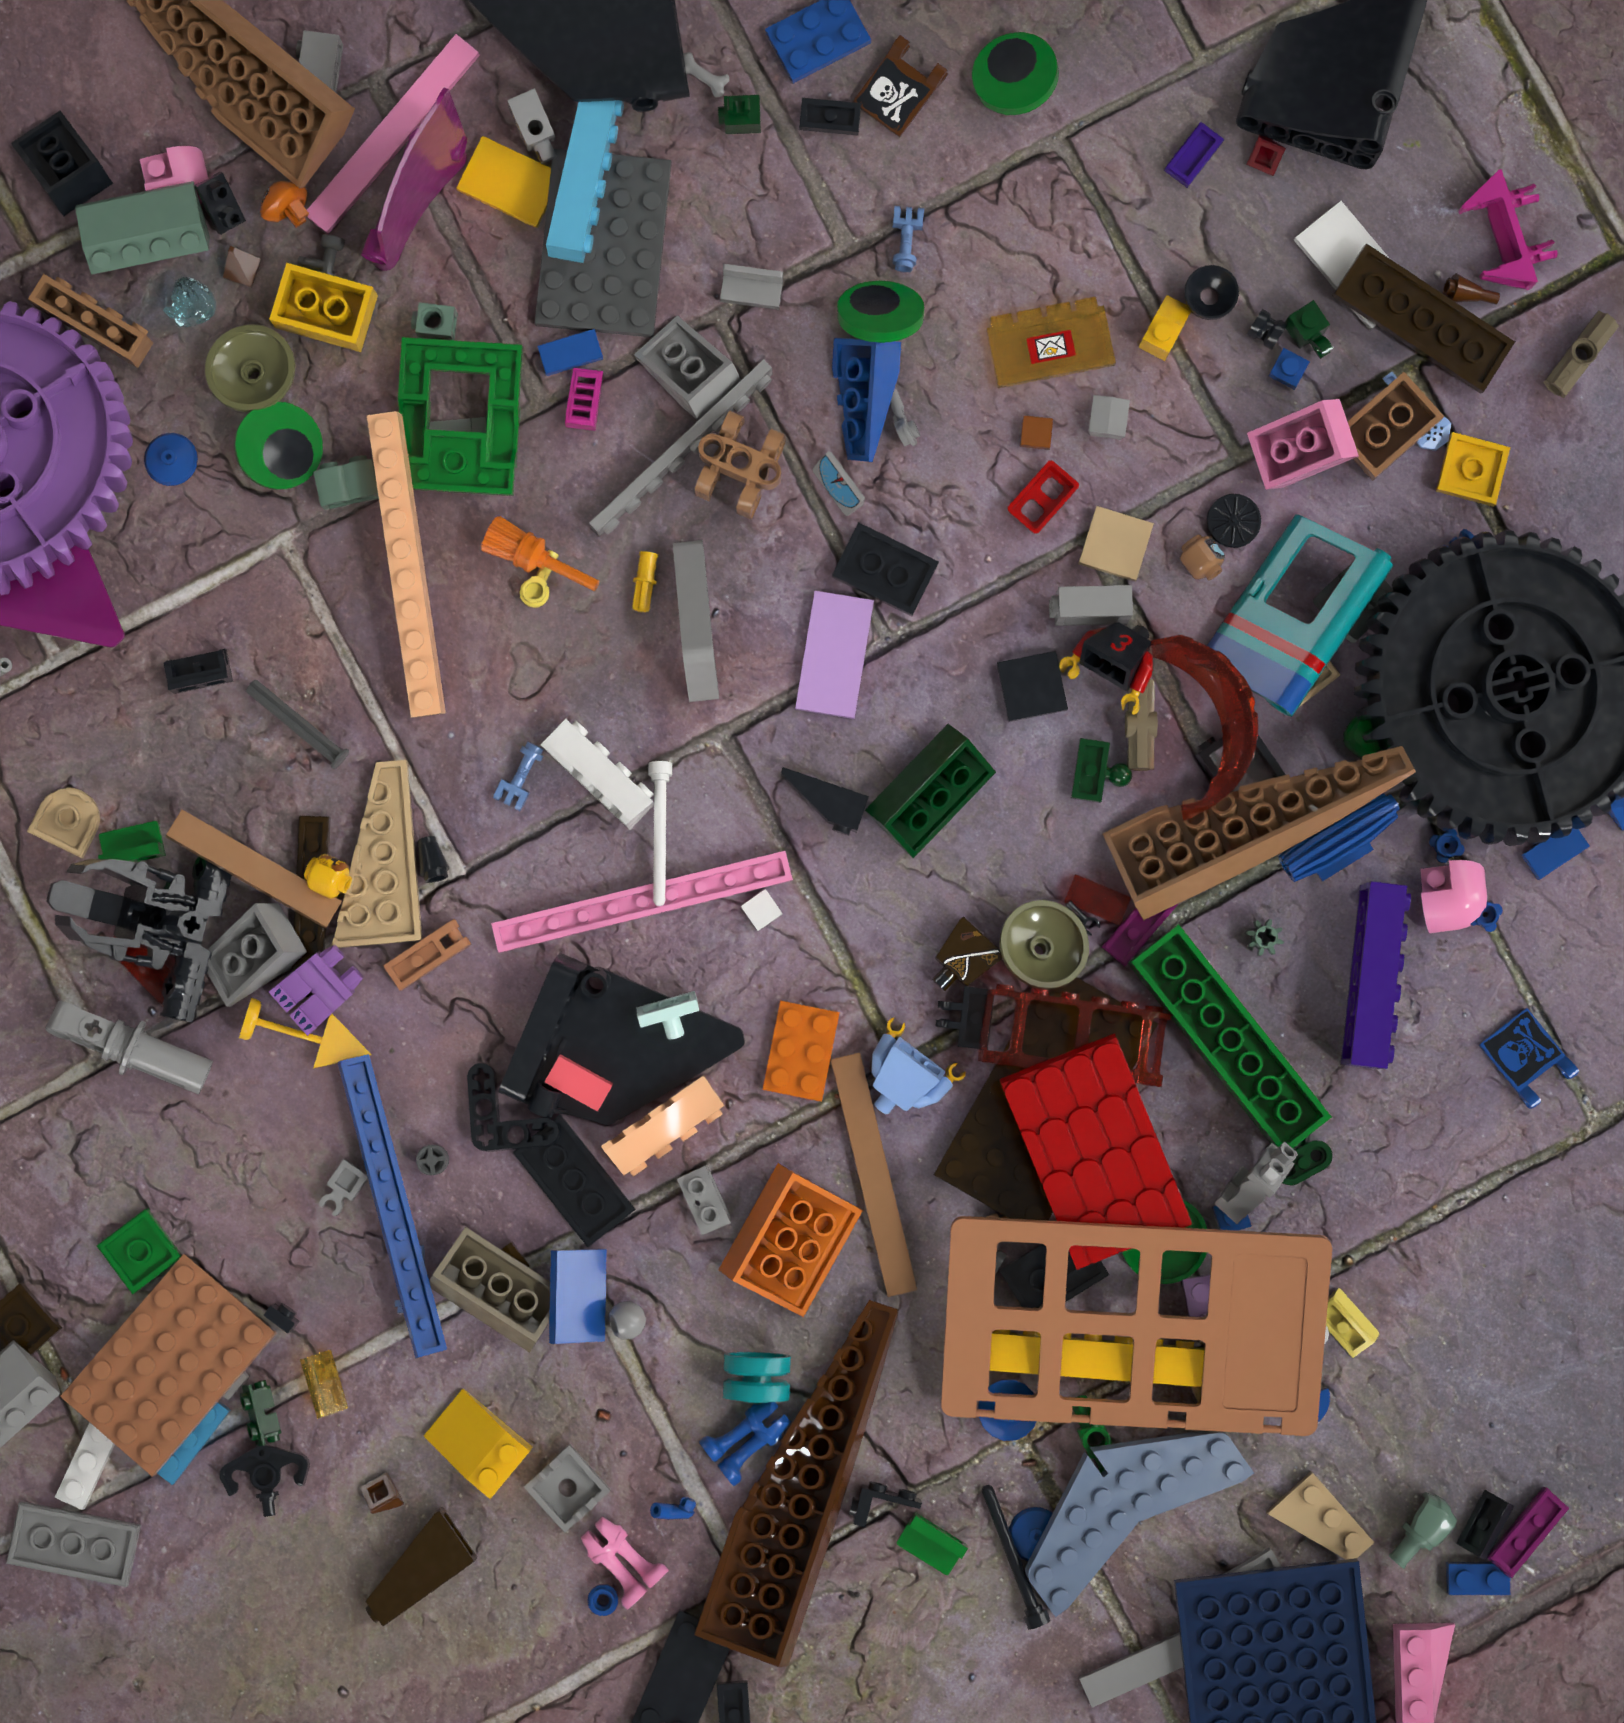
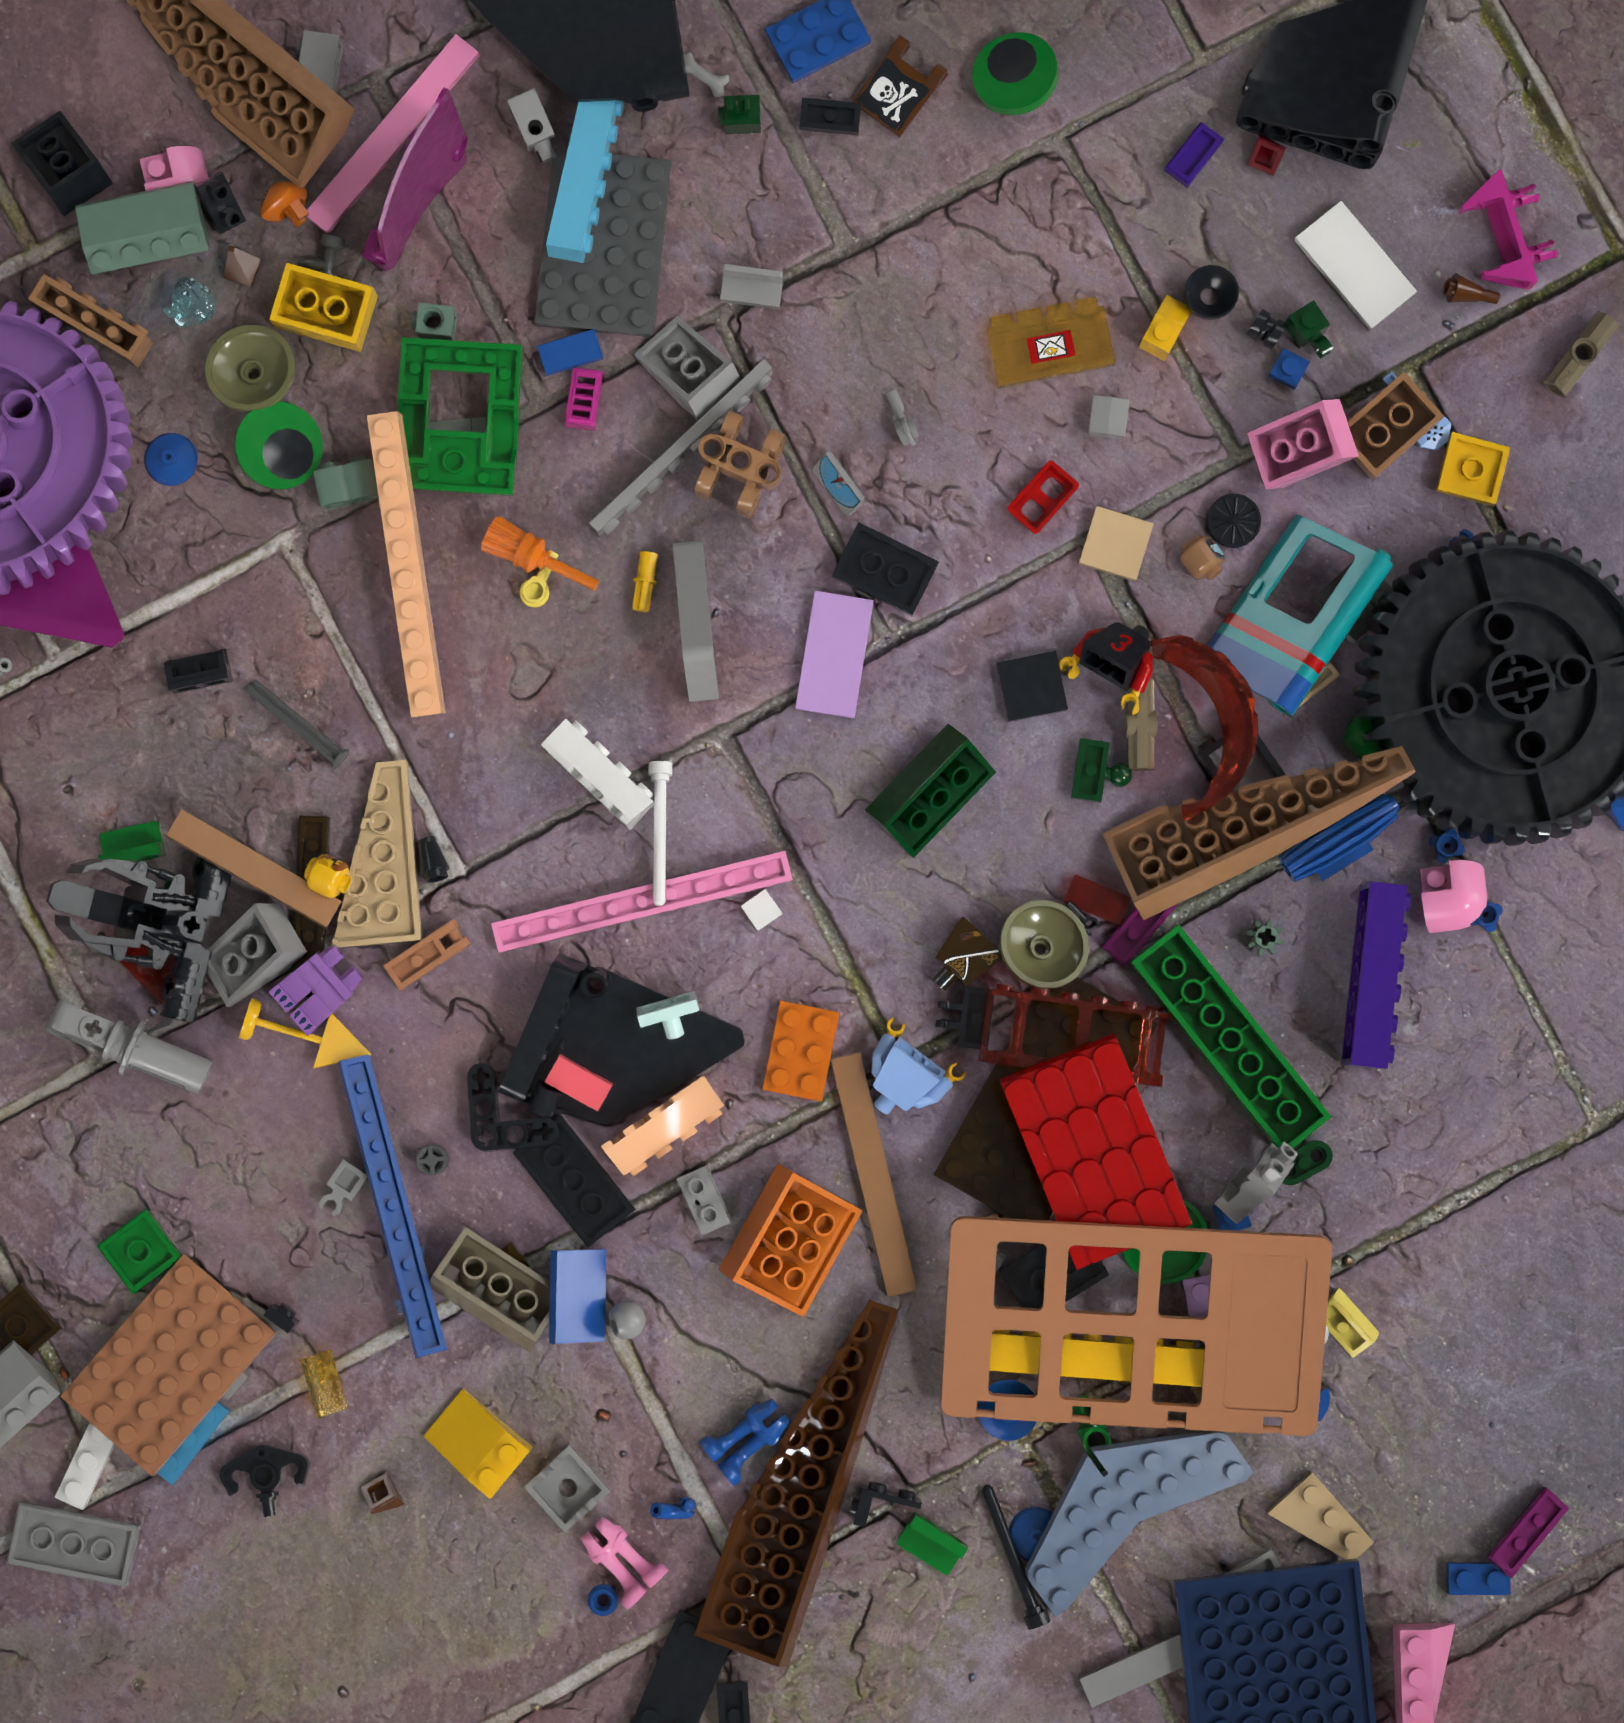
tan tile [27,788,100,858] -> none
dark green hinge [240,1380,282,1446] -> none
dark brown slope [365,1507,477,1626] -> none
yellow tile [456,136,551,228] -> none
medium blue hinge [493,741,544,811] -> none
teal wheel [723,1352,791,1403] -> none
black slope [781,767,869,836] -> none
blue wedge [832,338,901,462] -> none
green piece [837,281,924,343] -> none
medium blue hinge [892,206,924,272] -> none
dark orange tile [1020,416,1053,450] -> none
light grey window [1049,585,1133,626] -> none
dark brown plate [1332,244,1515,394] -> none
sand green piece [1389,1492,1457,1569] -> none
black plate [1456,1490,1514,1560] -> none
flag [1479,1008,1579,1109] -> none
blue tile [1521,829,1590,880] -> none

